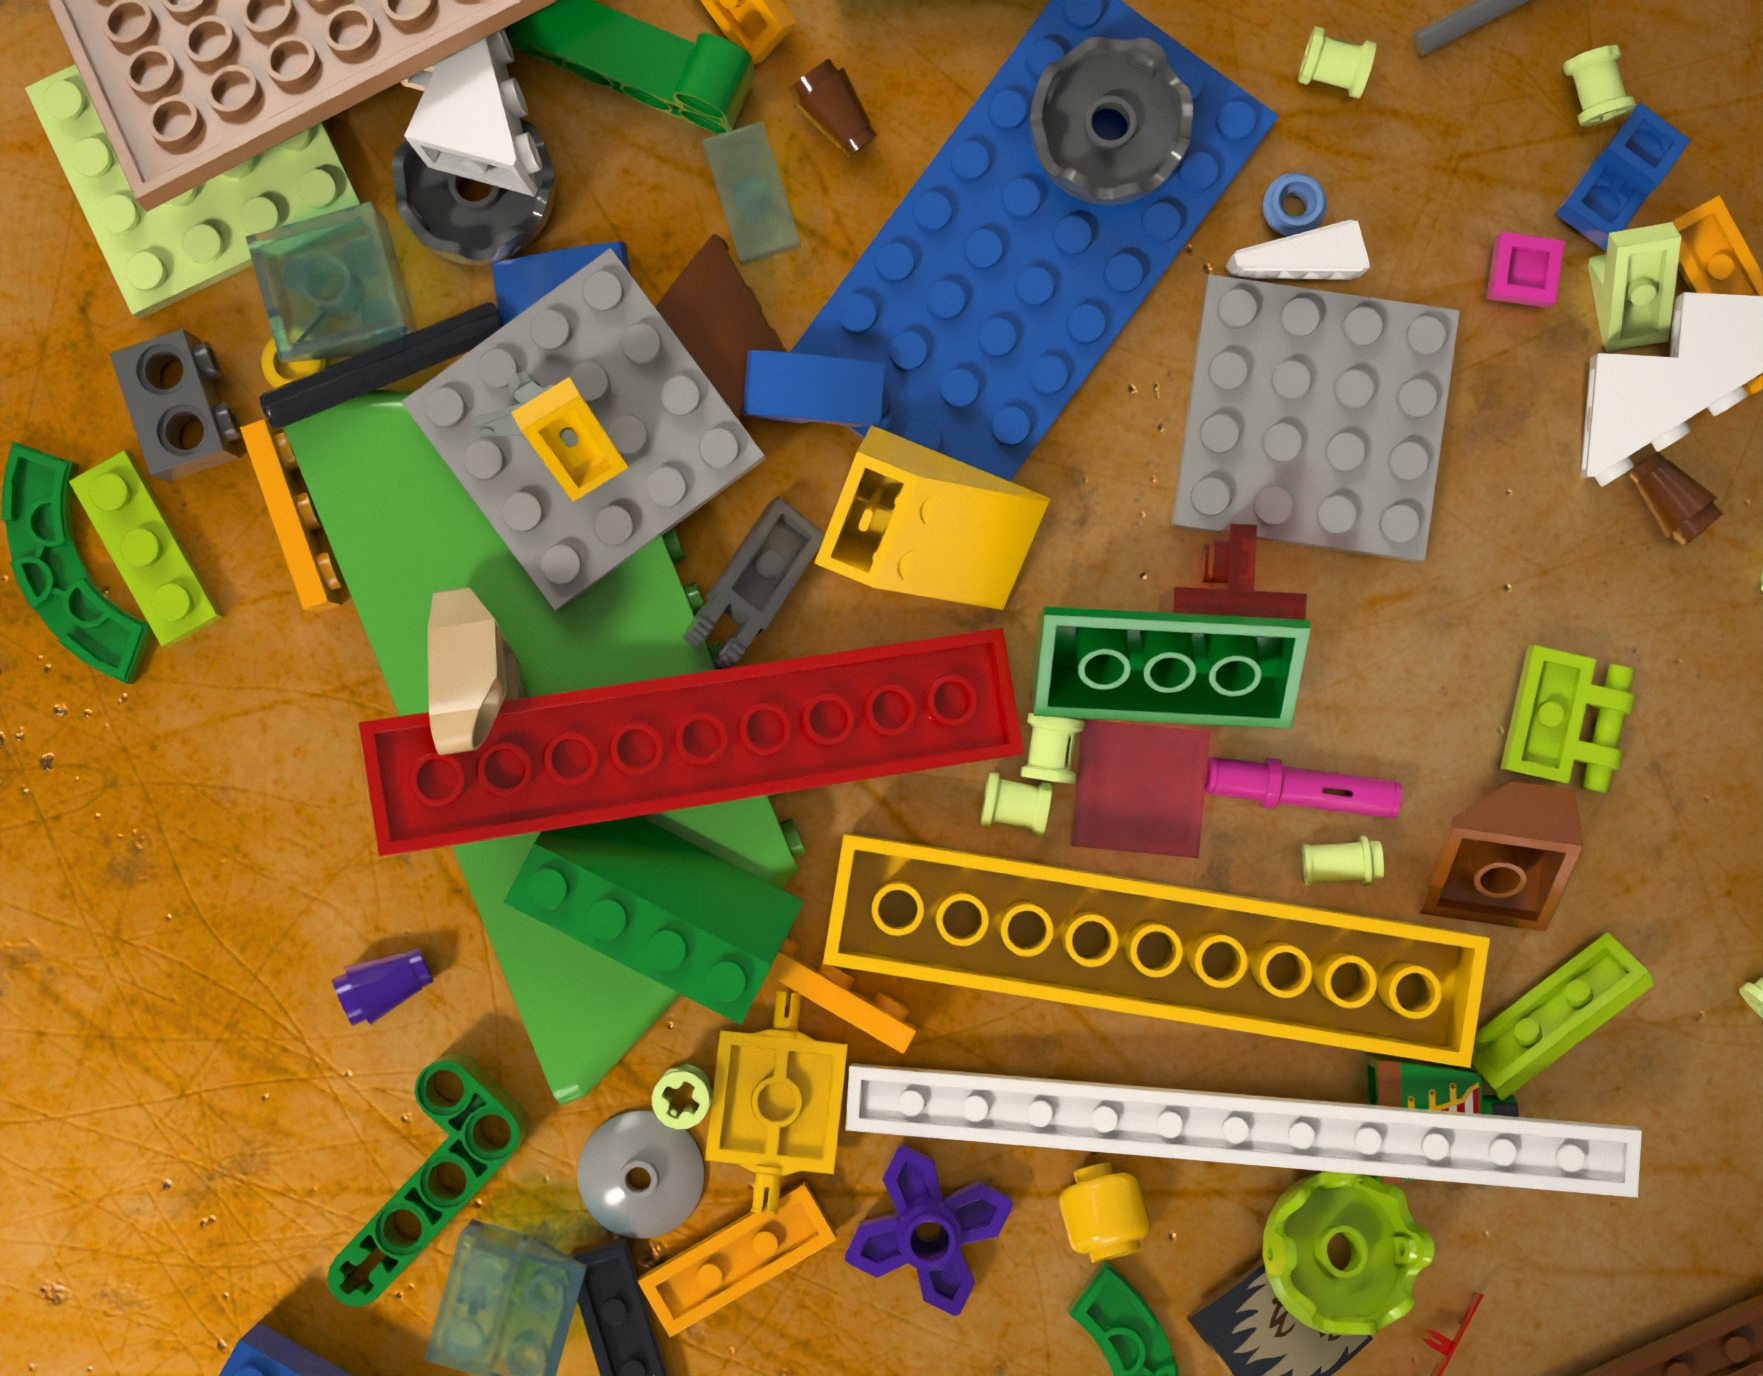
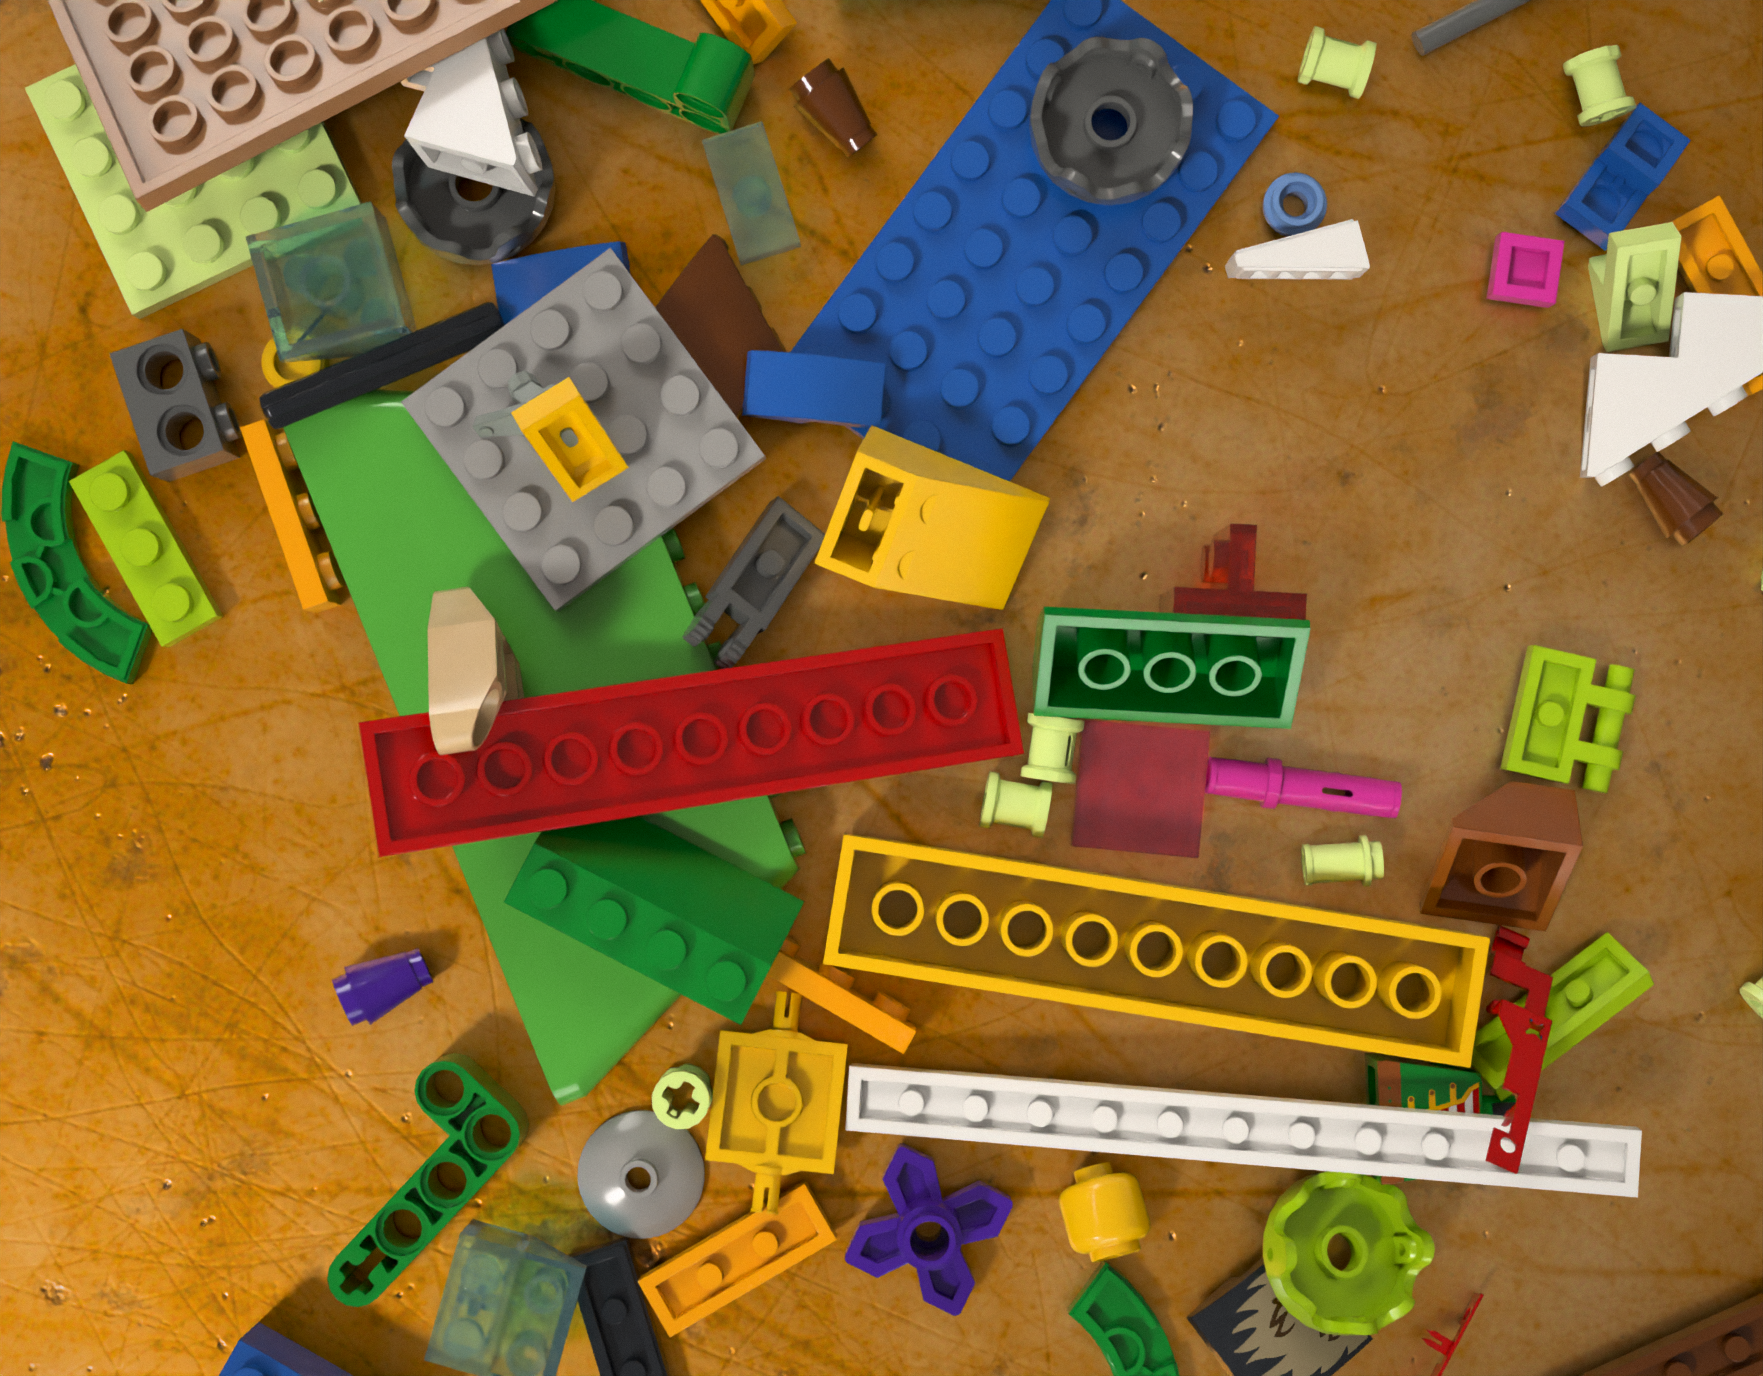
light grey plate [1171,274,1460,563] -> none
none -> red piece [1485,925,1553,1174]

